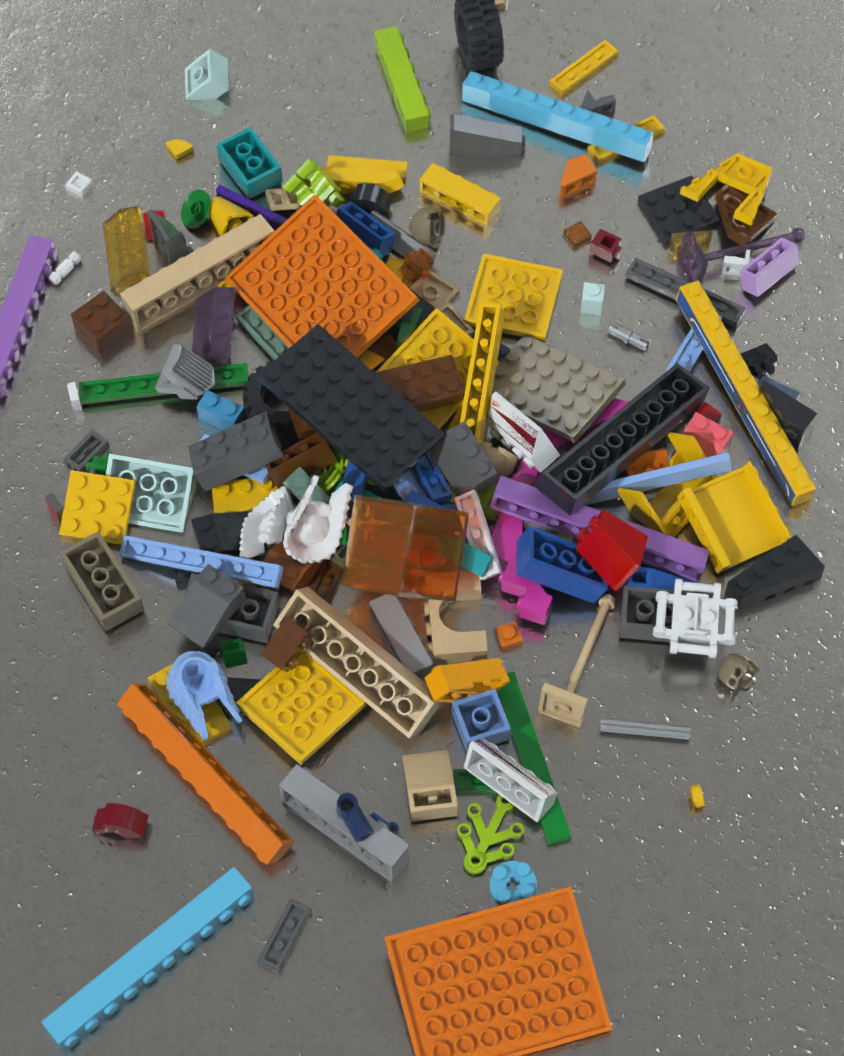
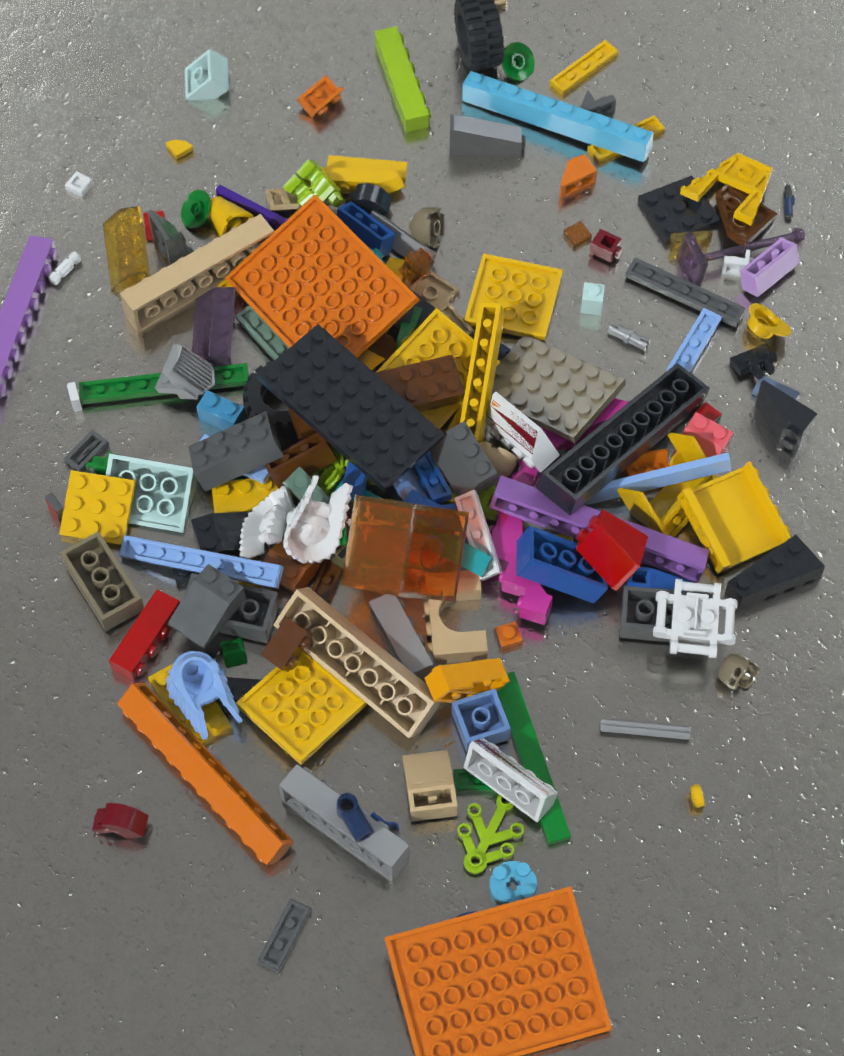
medium azure brick [41,867,254,1050] -> none
reddish brown brick [71,291,132,353] -> none
teal brick [216,127,283,199] -> none
yellow brick [419,163,501,227] -> none
tan tile [538,594,615,728] -> none
yellow brick [676,280,816,507] -> none
none -> red brick [109,589,180,682]
none -> orange bracket [297,75,344,118]
none -> green dish [501,42,535,81]
none -> yellow piece [747,303,791,339]
none -> piece [783,185,795,220]

